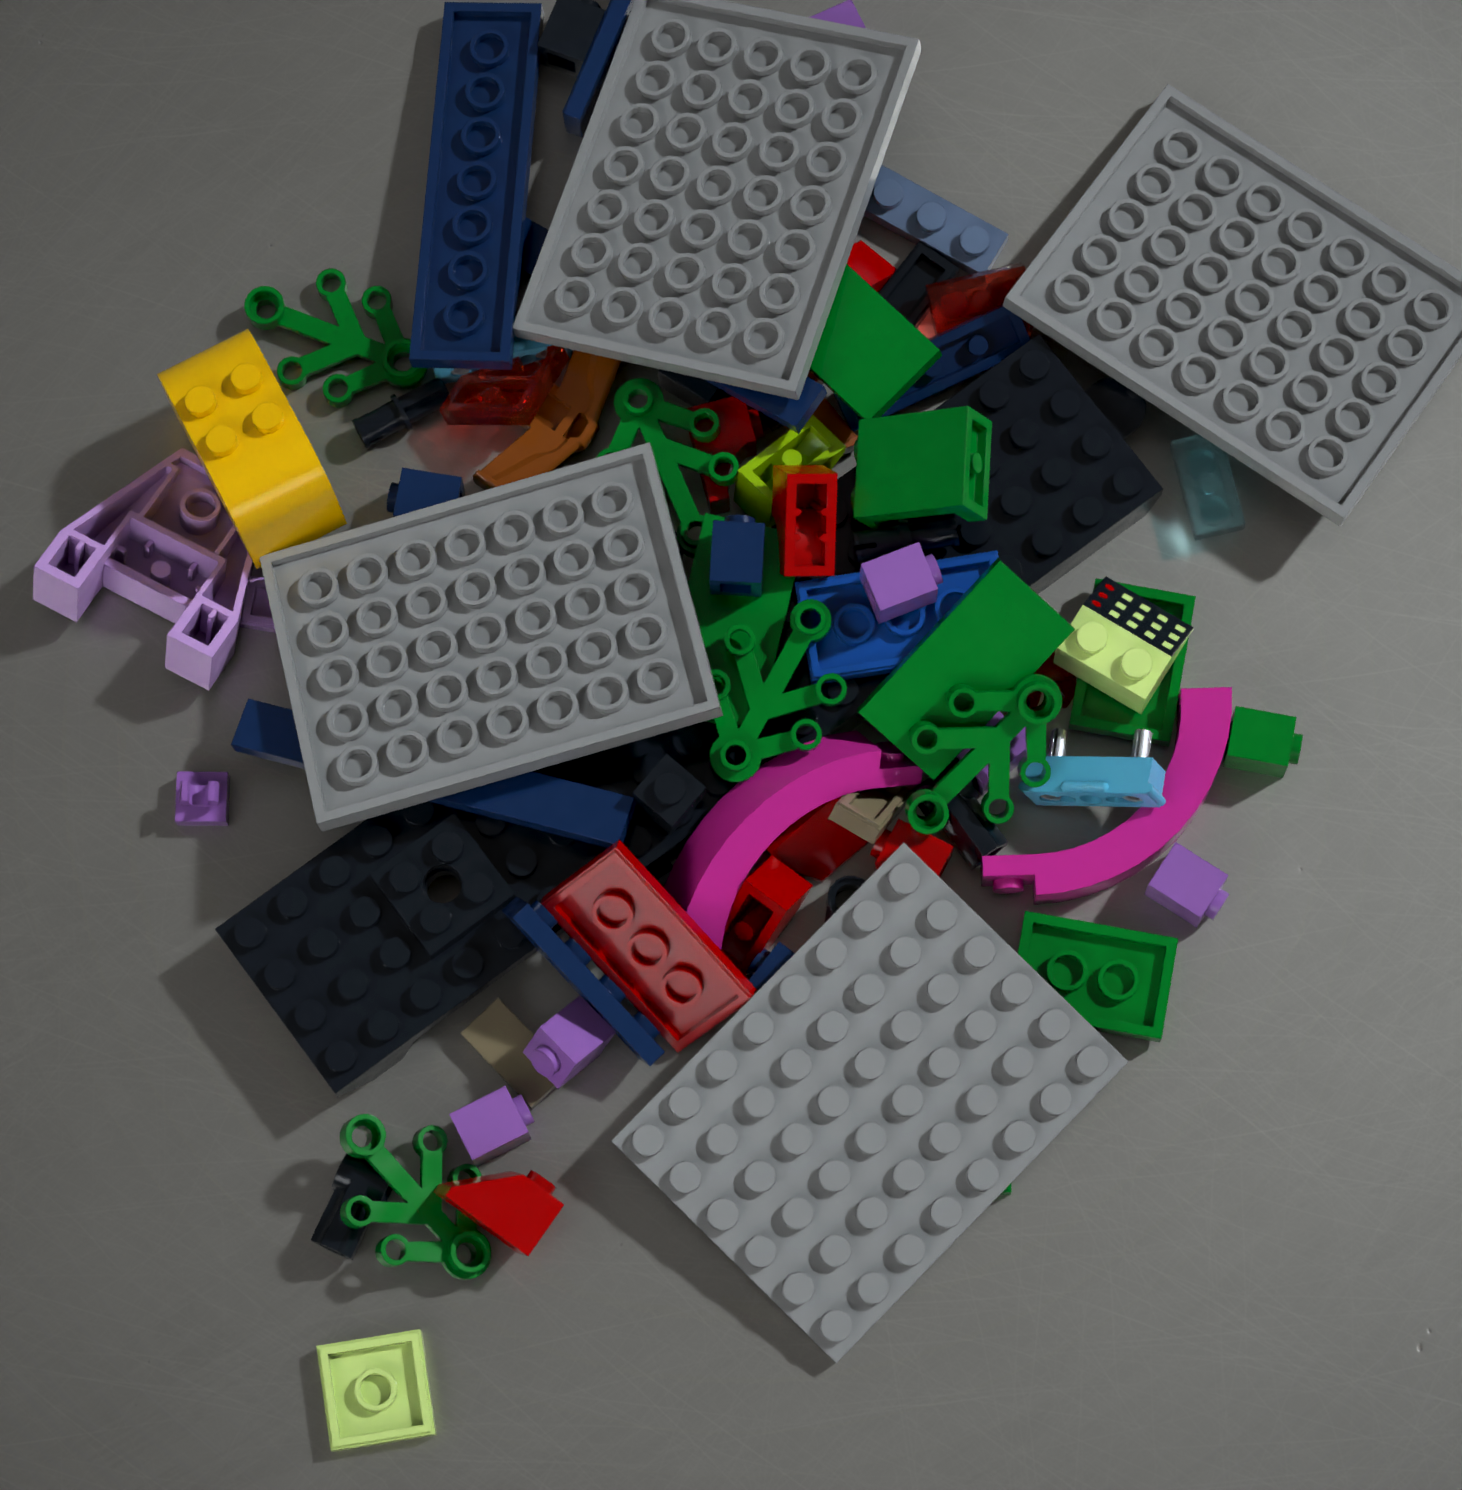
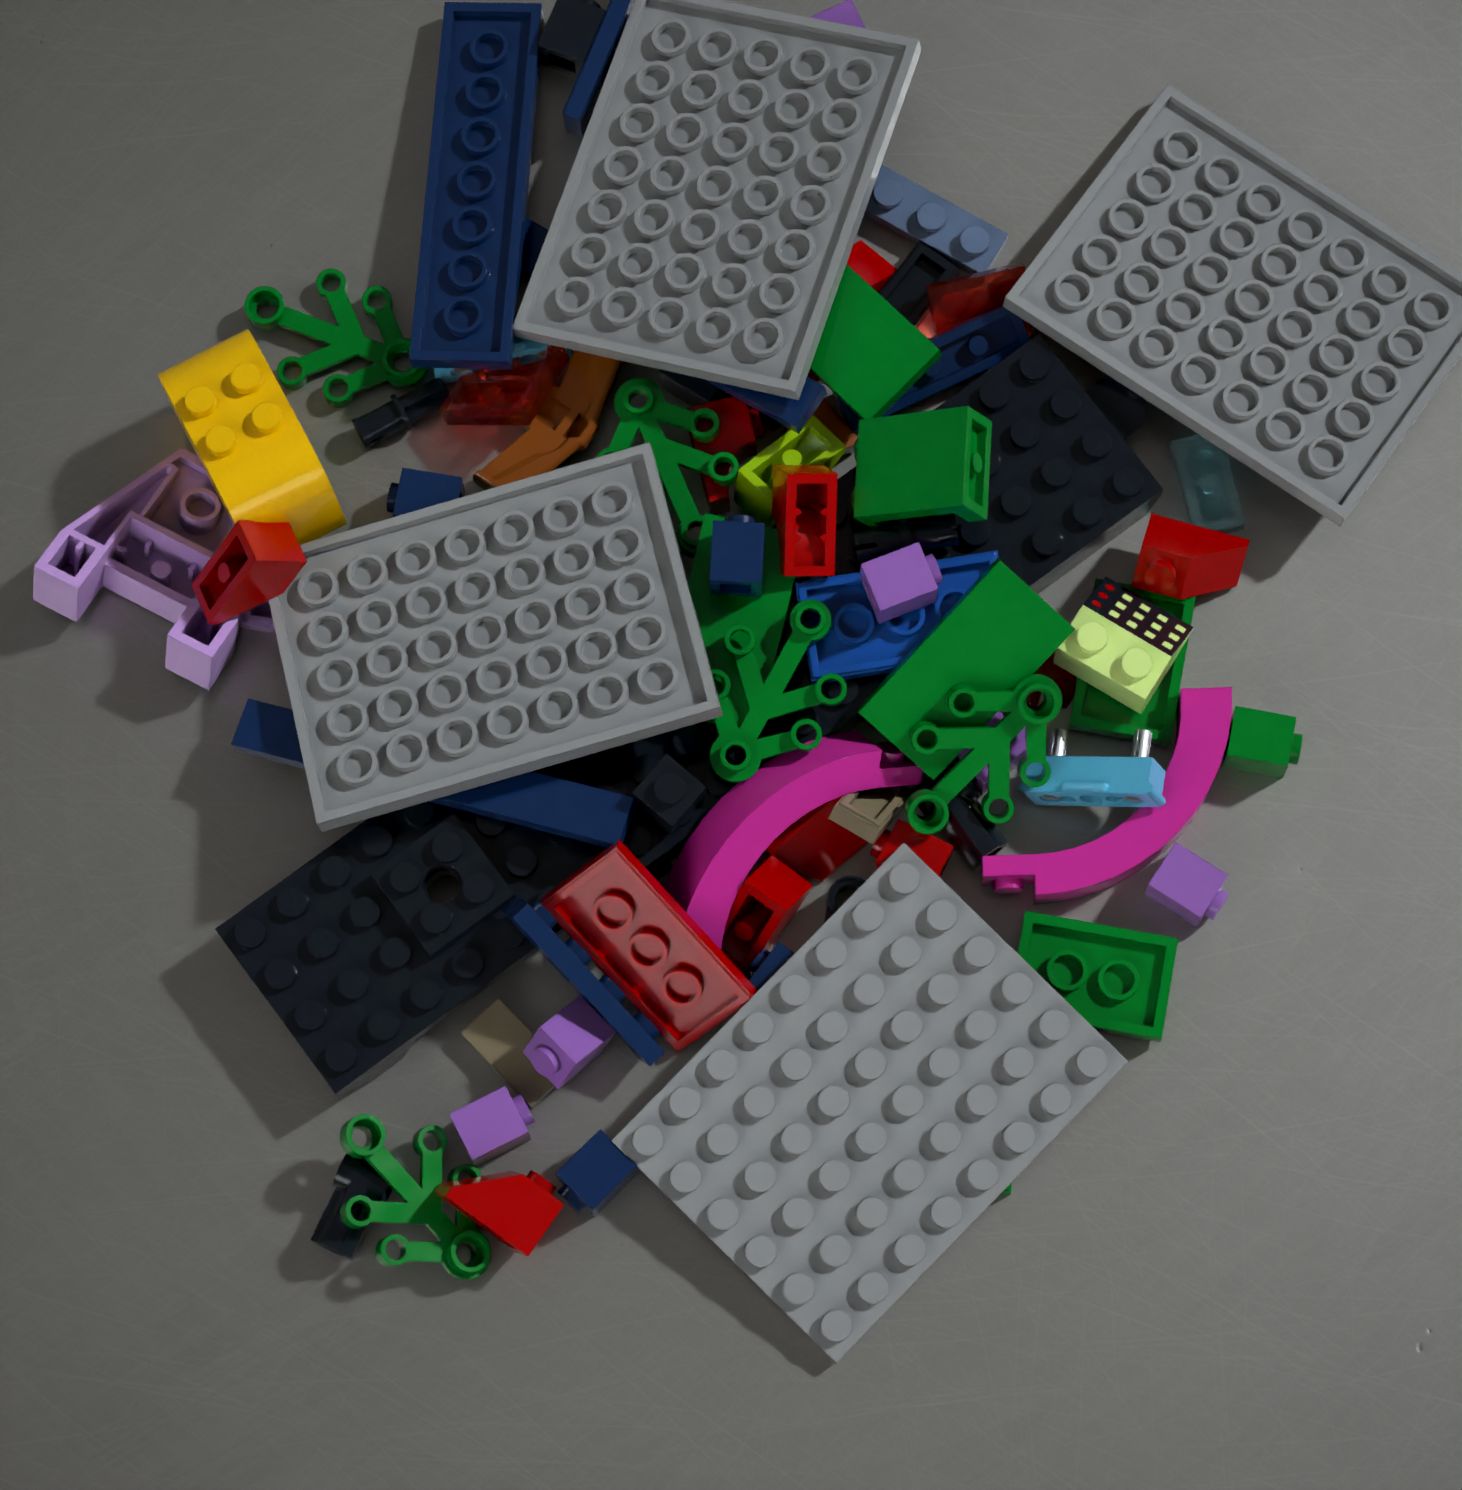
medium lavender tile [175,771,230,826] -> none
yellowish green tile [316,1329,437,1452] -> none
none -> red slope [191,520,307,625]
none -> dark blue brick [555,1129,639,1217]
none -> red slope [1131,513,1250,600]

